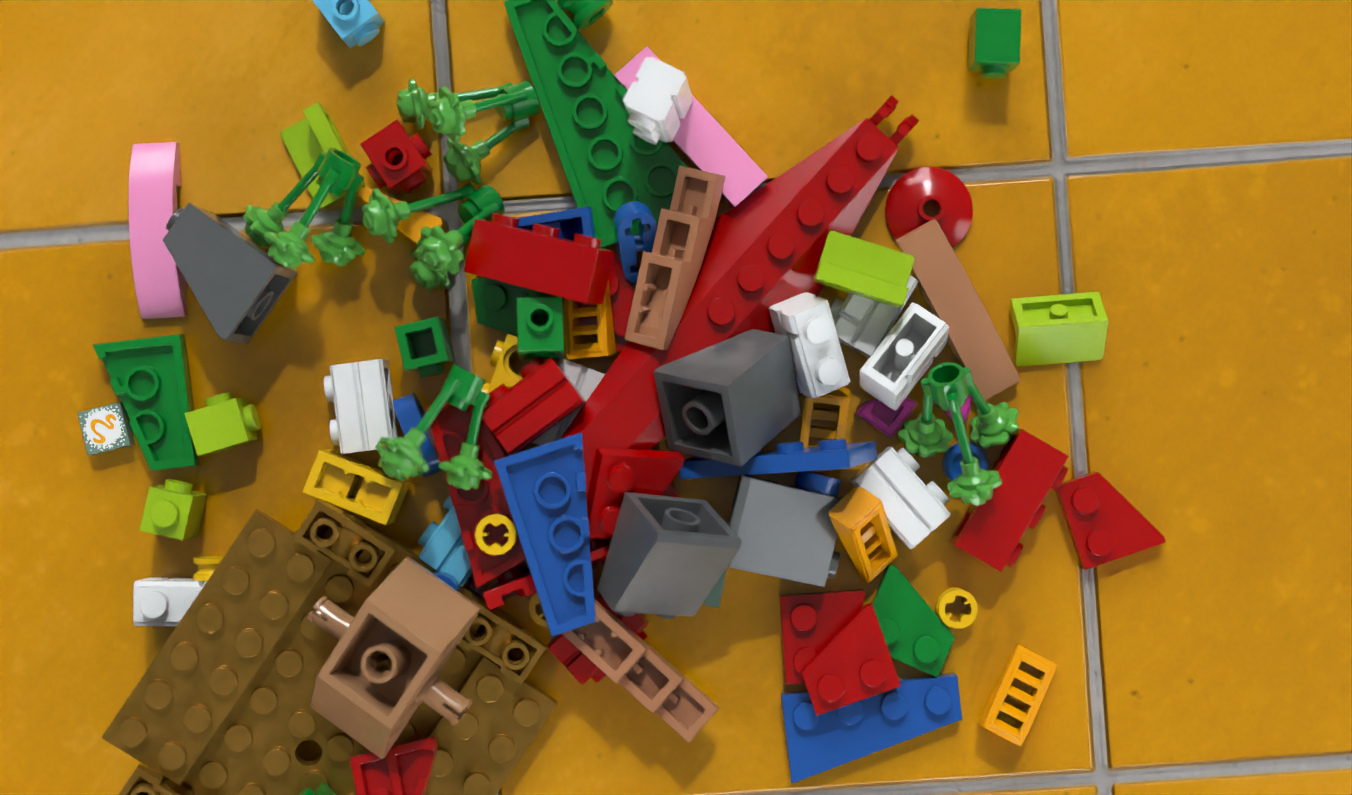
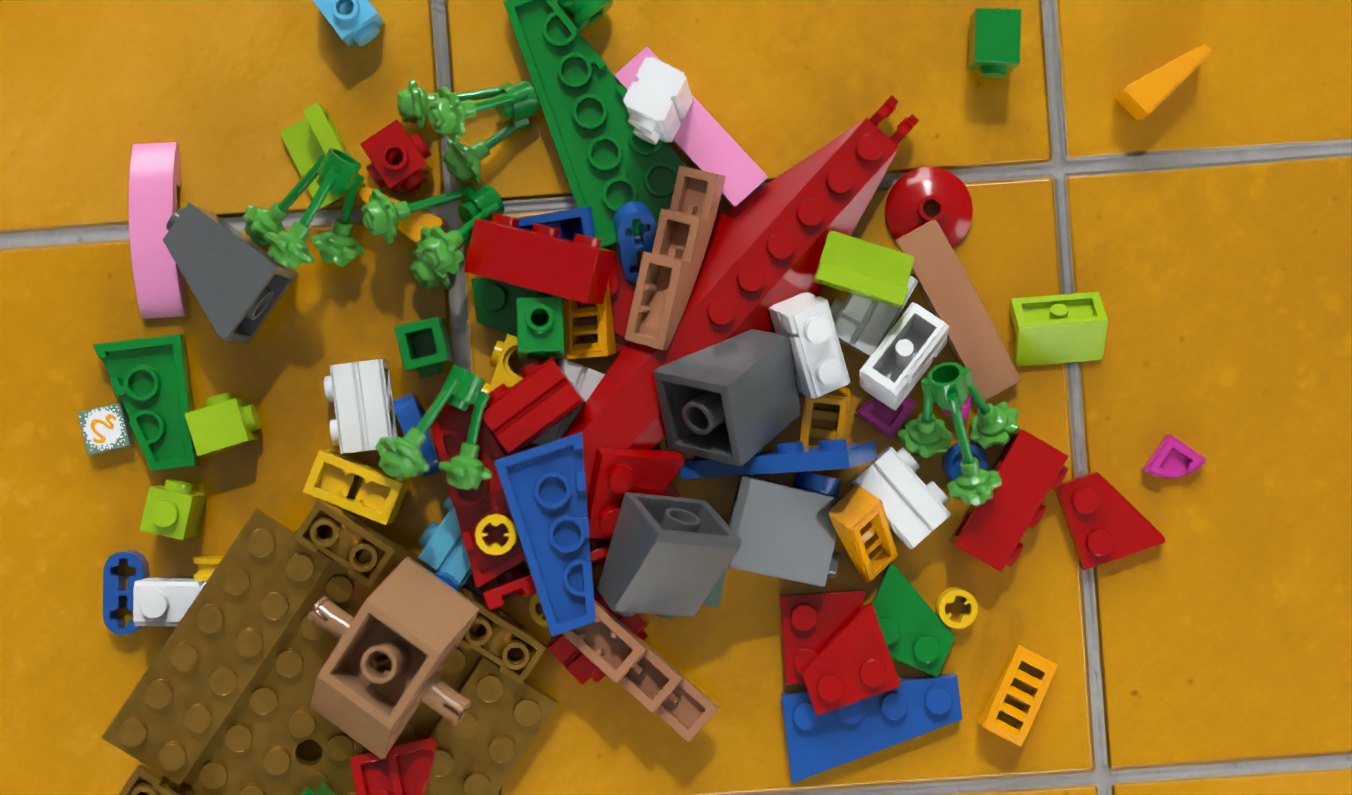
none -> blue beam [103,550,150,635]
none -> light orange slope [1115,44,1211,120]
none -> dark pink tile [1142,434,1207,478]

